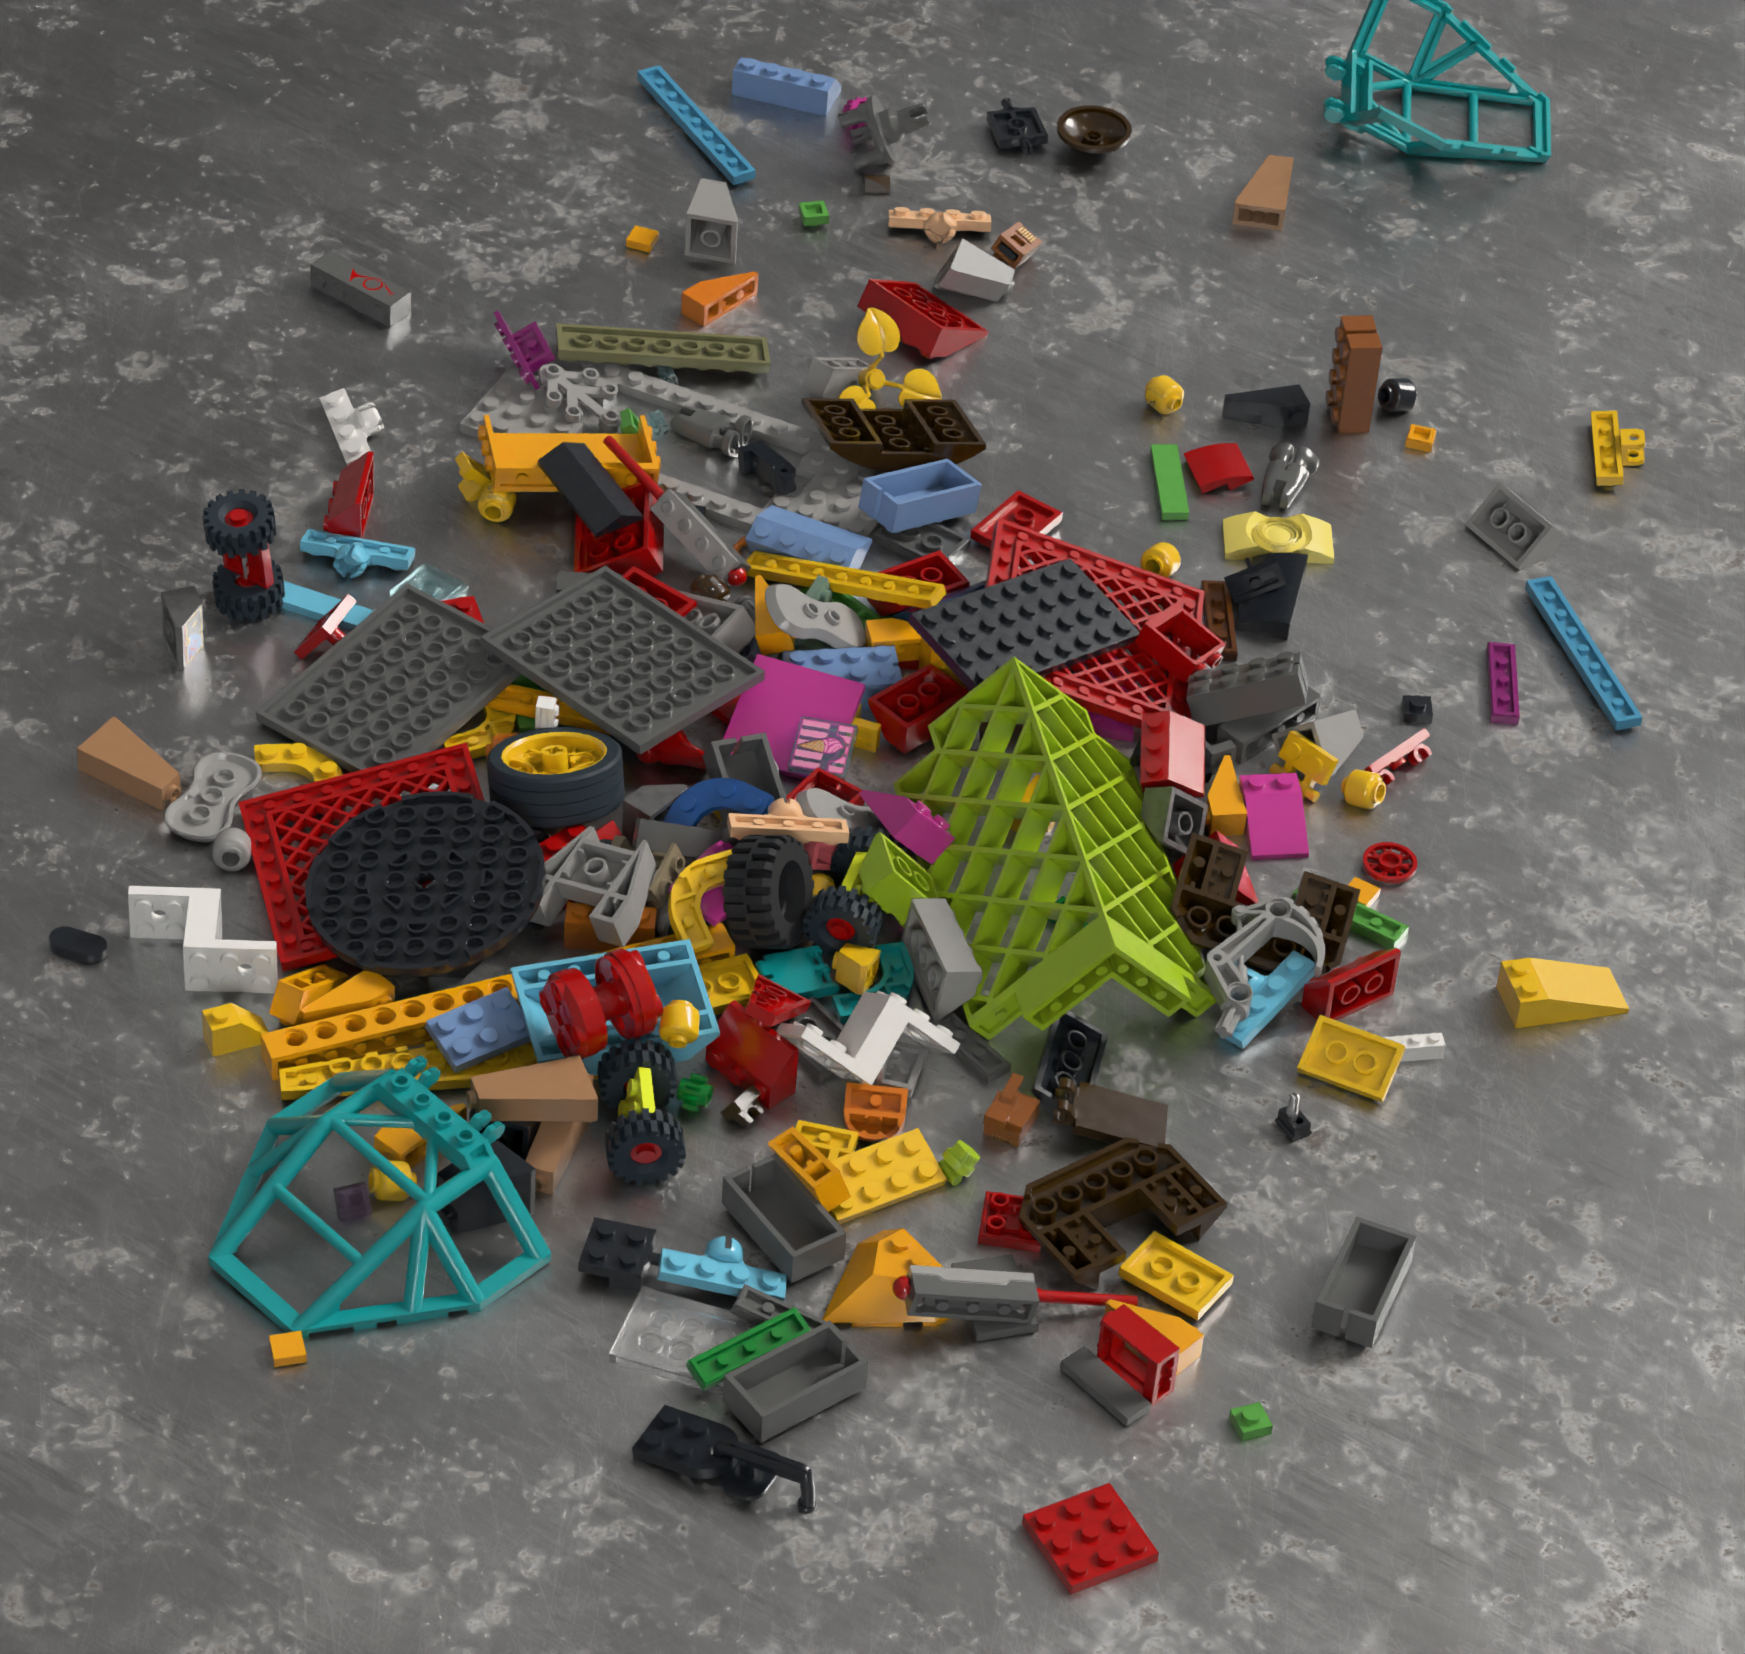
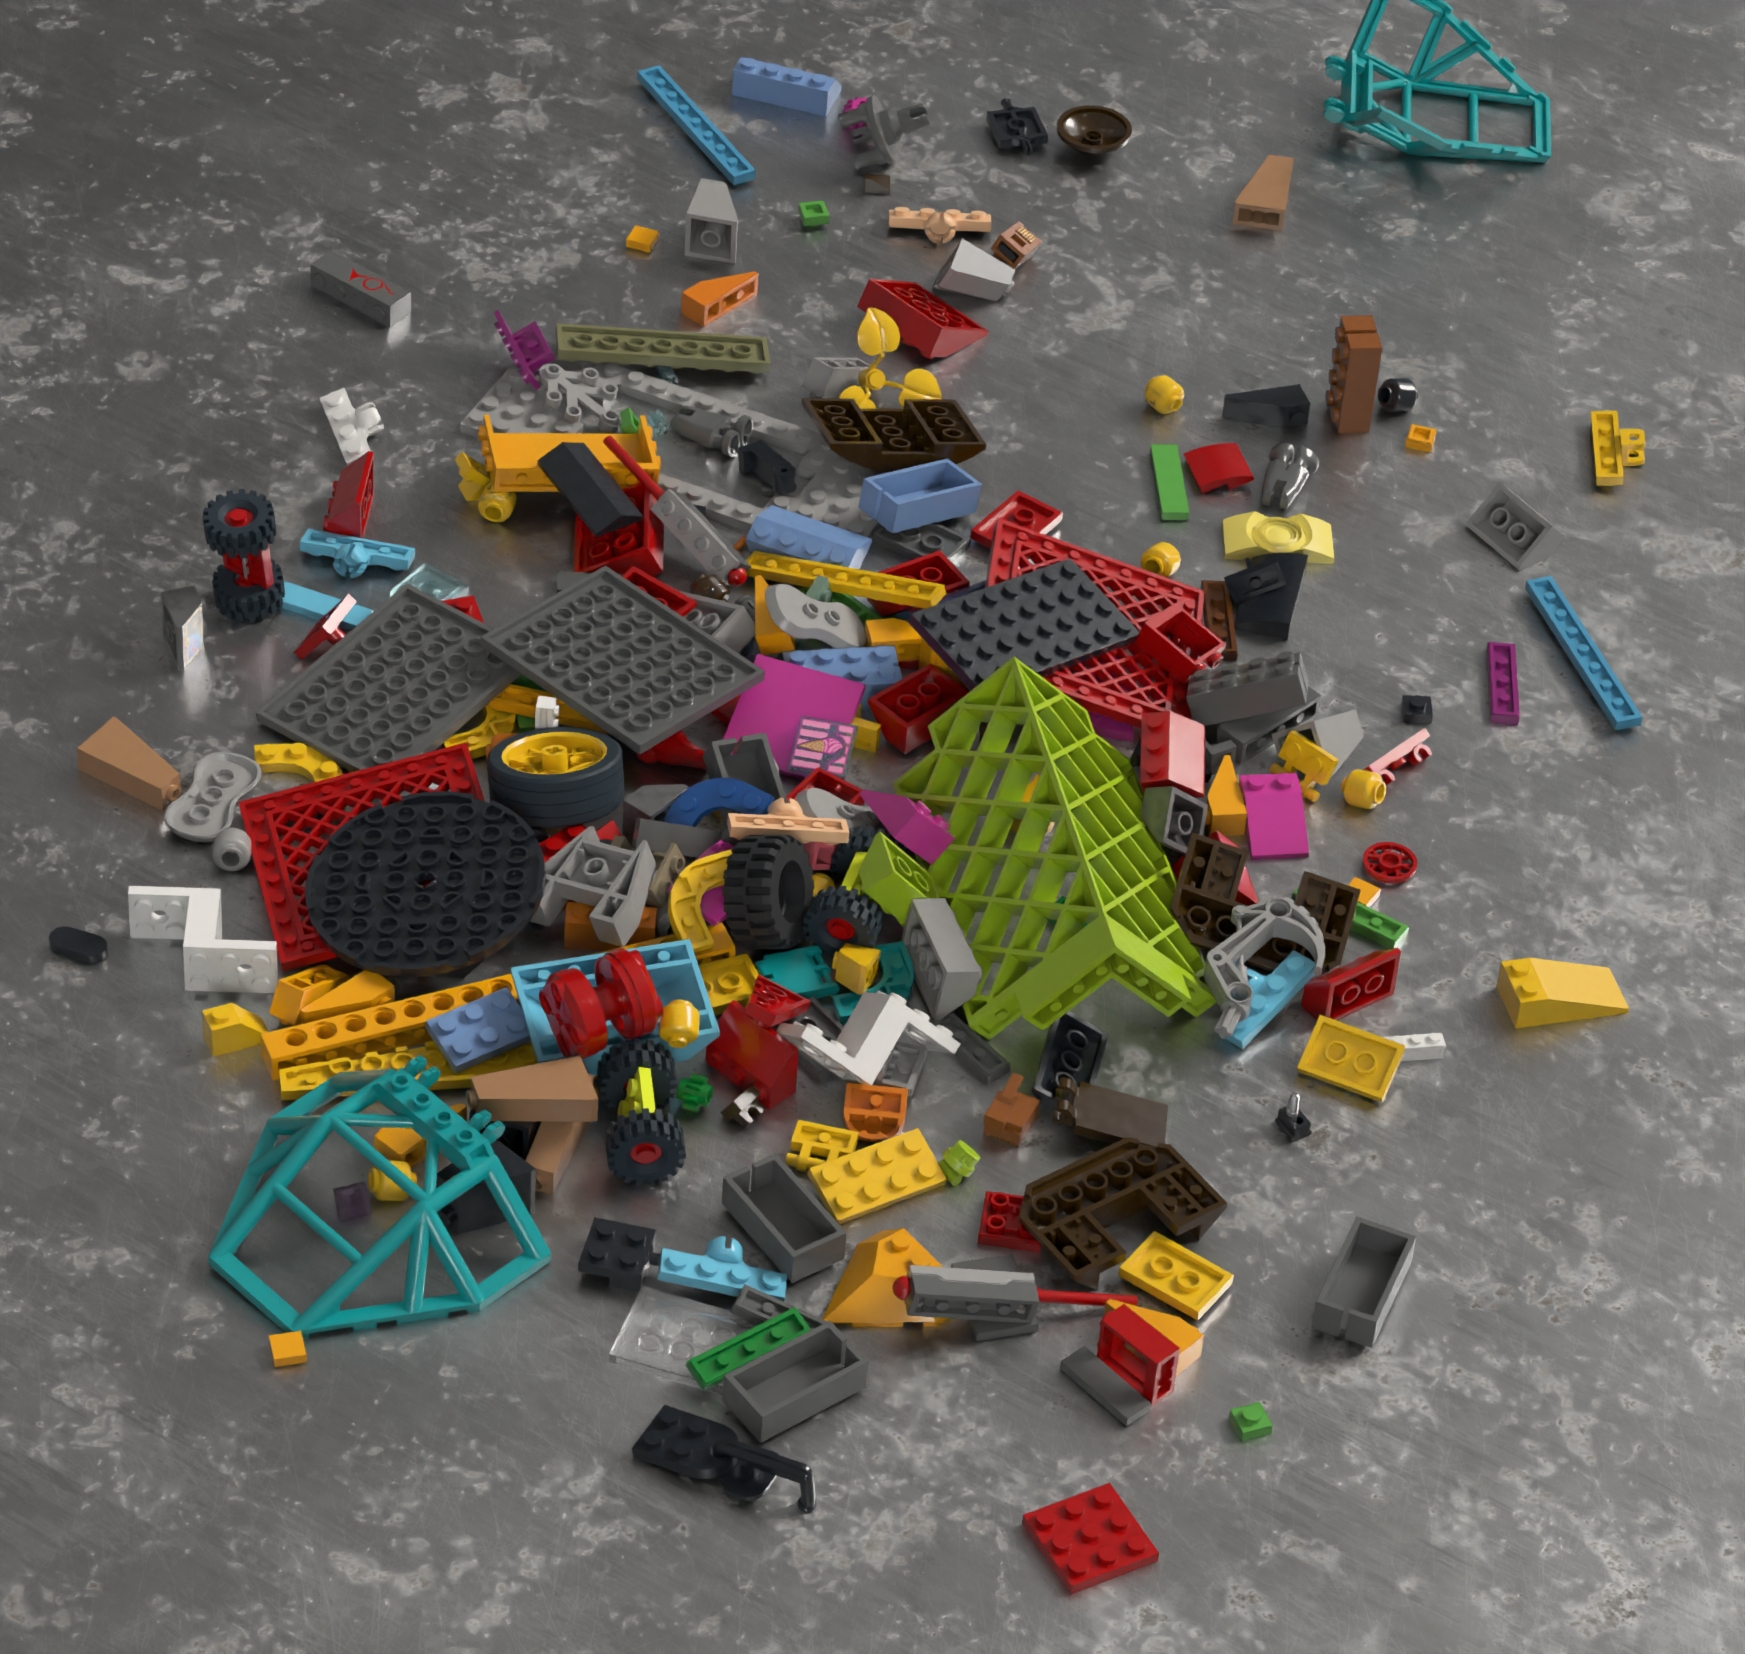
light orange slope [767,1126,851,1212] -> none

